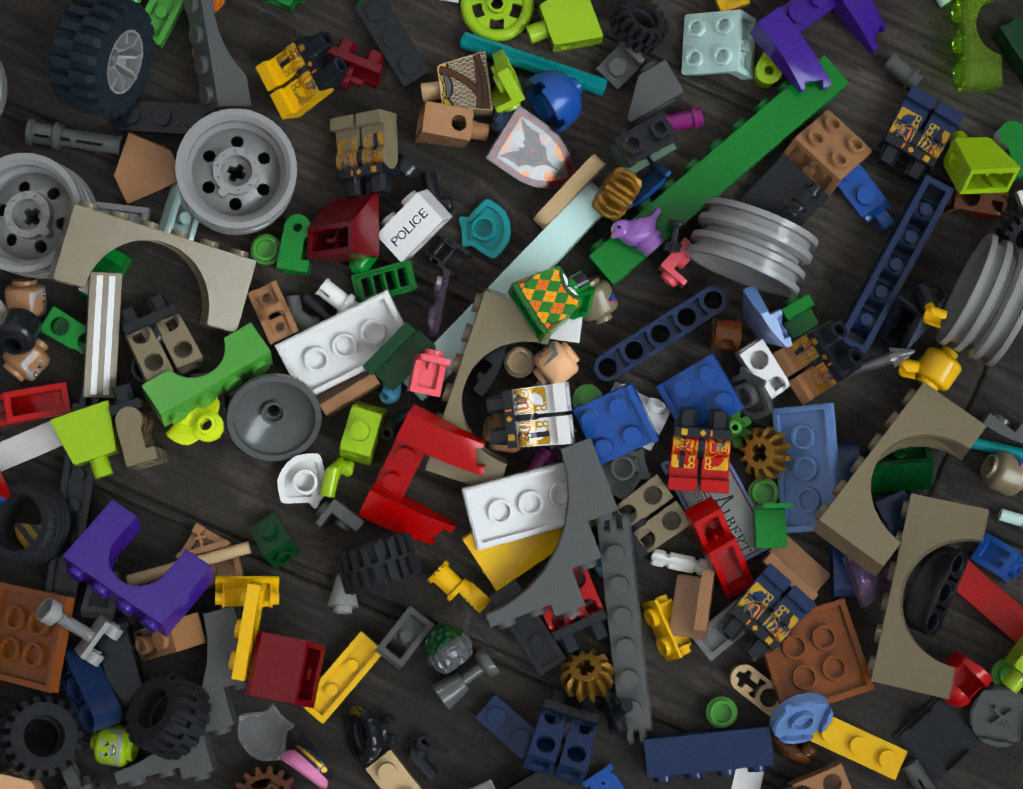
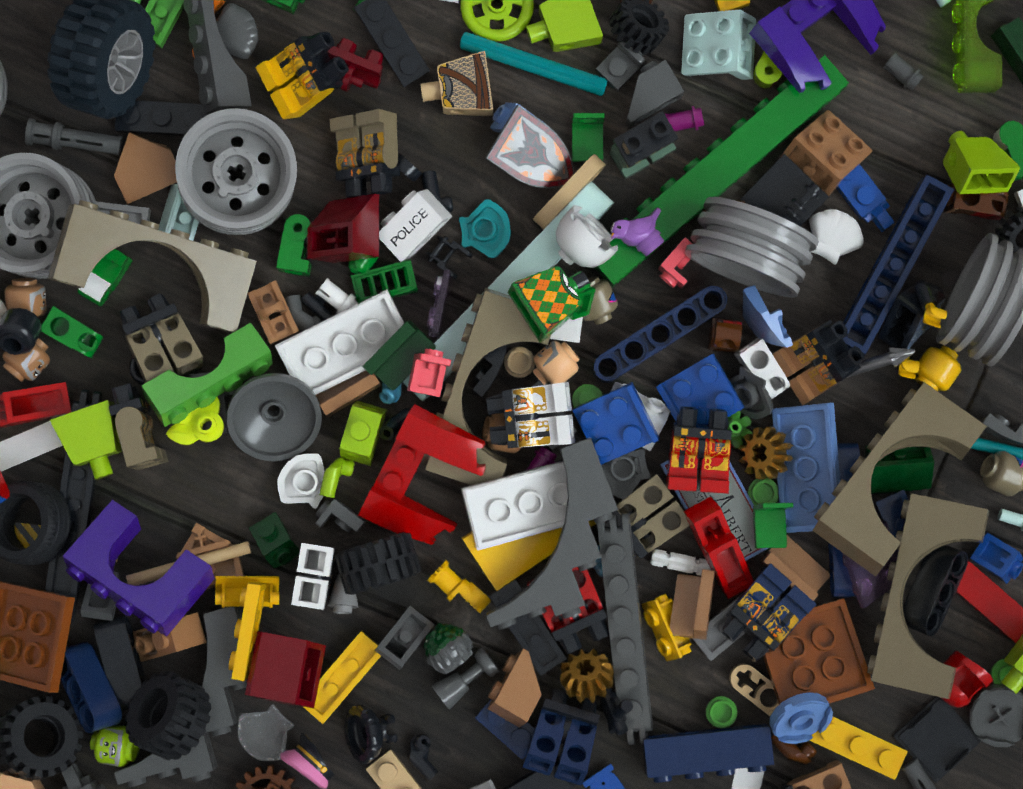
light grey bar [36,597,124,667] -> none
dark tan tile [82,271,122,398] -> none
bright green plate [250,234,281,265] -> none
medium nougat torso [414,101,489,148] -> none
lime bracket [490,49,525,113] -> none
blue cylinder [524,70,583,134] -> none
pearl gold gear [592,166,642,222] -> none
blue piece [628,162,672,209] -> none
black piece [663,219,685,253] -> none
green bracket [782,294,819,339] -> none
hips [876,86,965,184] -> none
none -> dark grey animal [216,3,259,59]
none -> white hips [291,543,337,610]
none -> medium nougat slope [487,649,542,728]
none -> white cylinder [556,205,618,268]
none -> green bracket [572,113,605,162]
none -> white animal [809,209,864,265]

